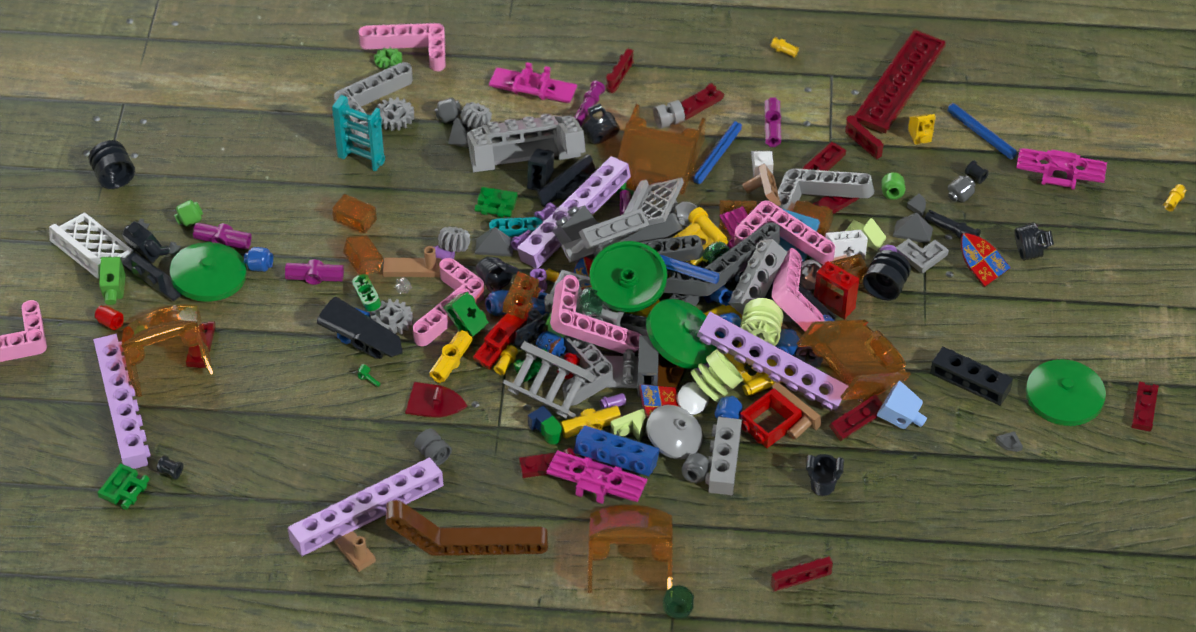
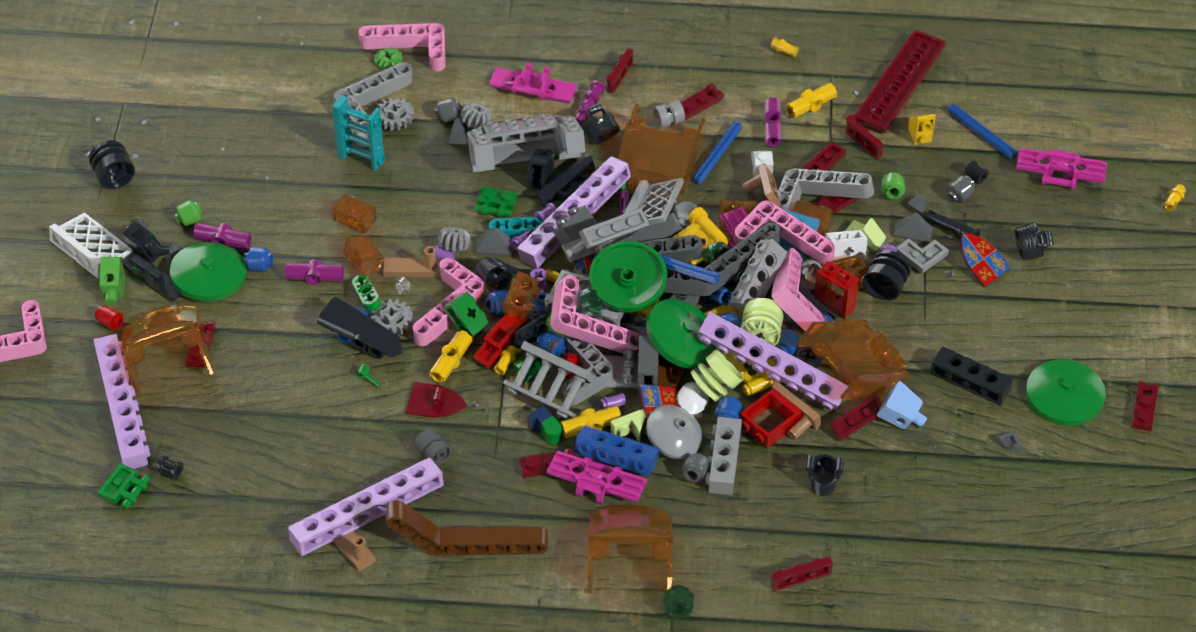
none -> yellow piece [785,83,837,118]

